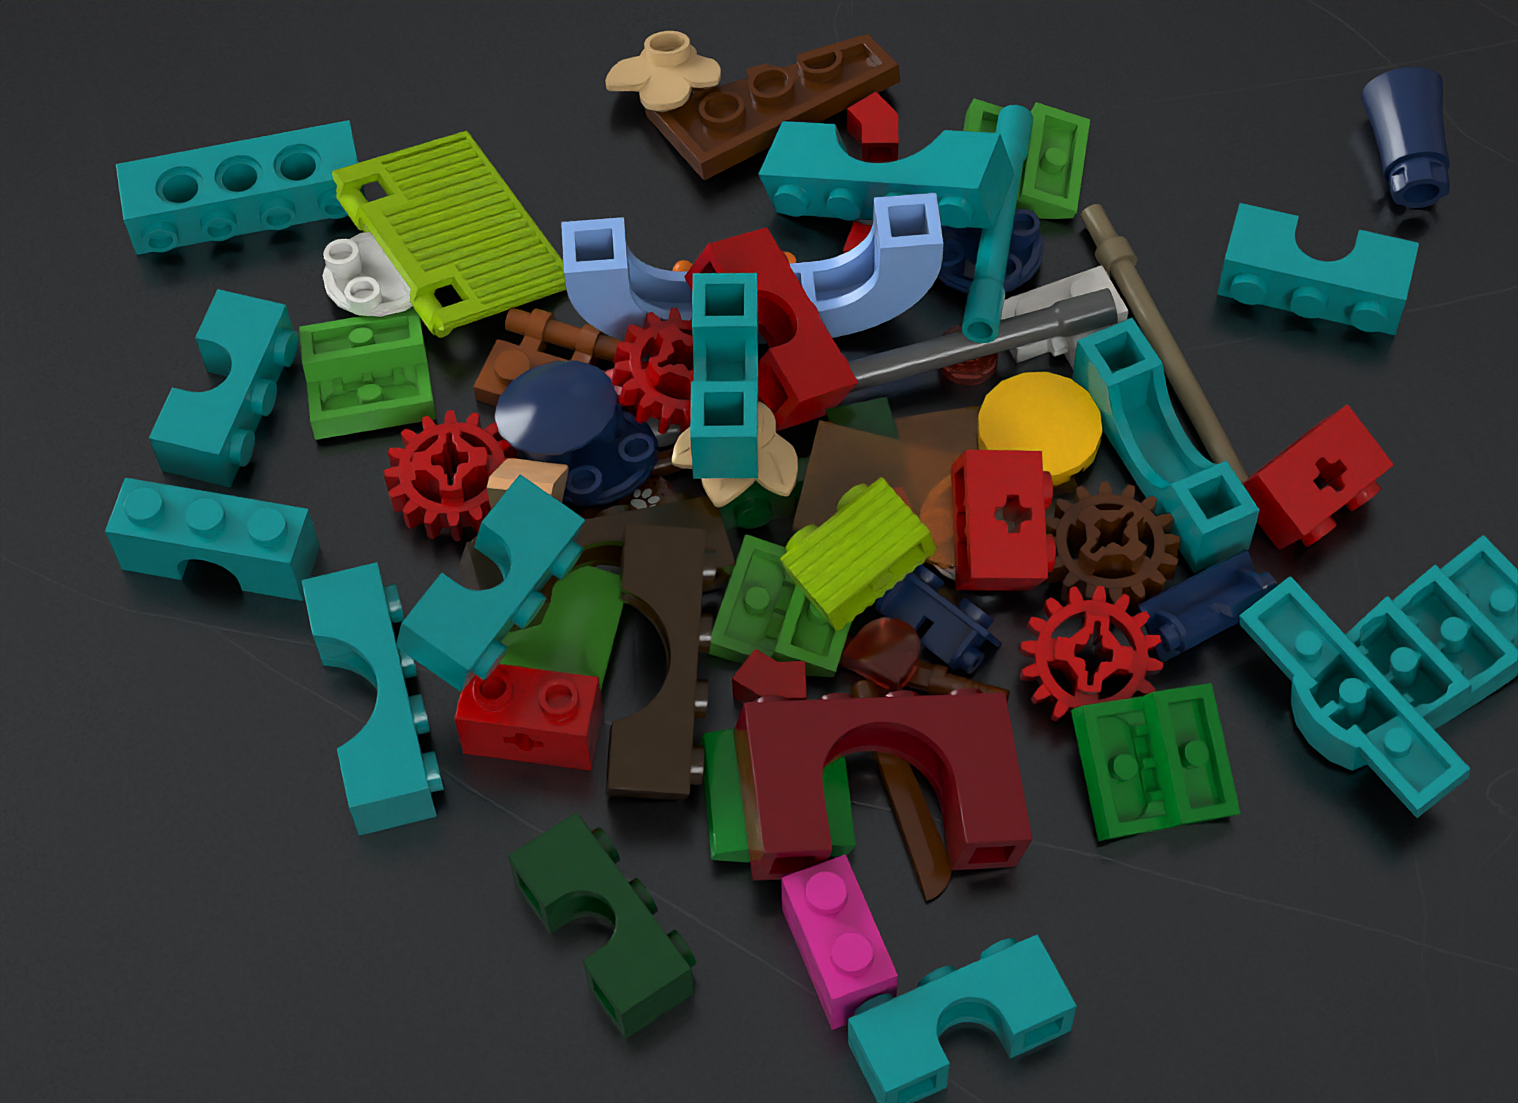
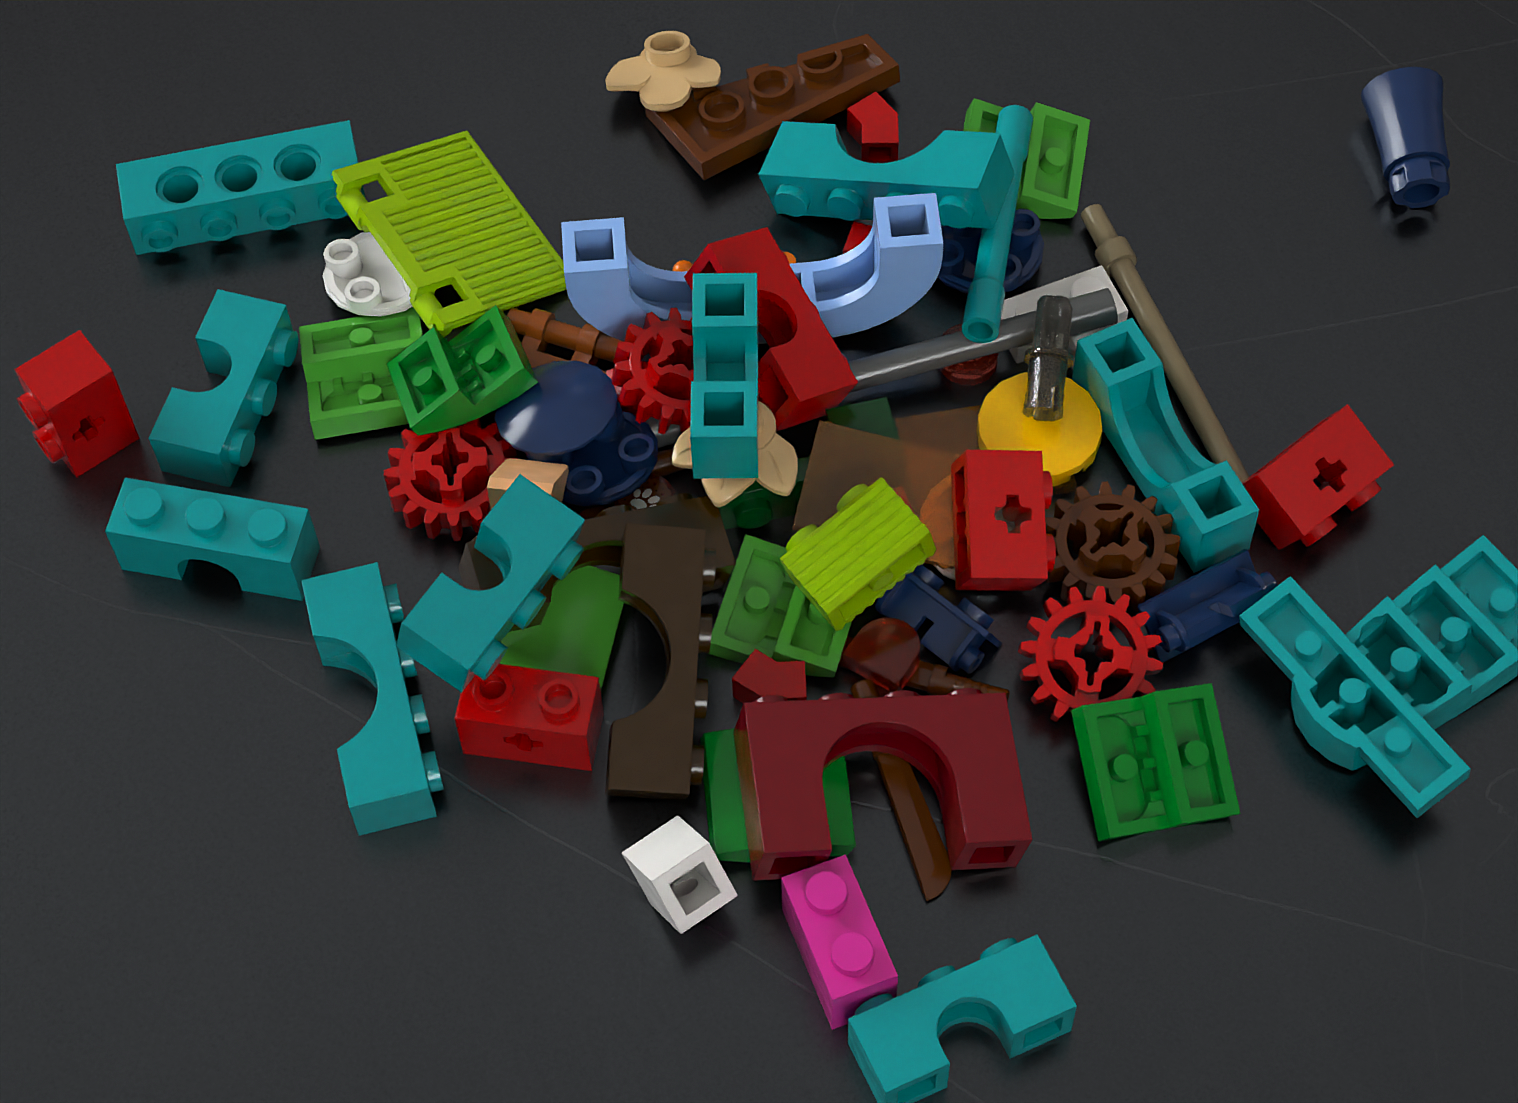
dark green arch [508,812,696,1039] -> none
teal arch [1217,203,1419,335] -> none
none -> red brick [14,330,140,478]
none -> green slope [387,305,538,436]
none -> white brick [622,815,738,934]
none -> clear smoke axle [1023,295,1074,421]

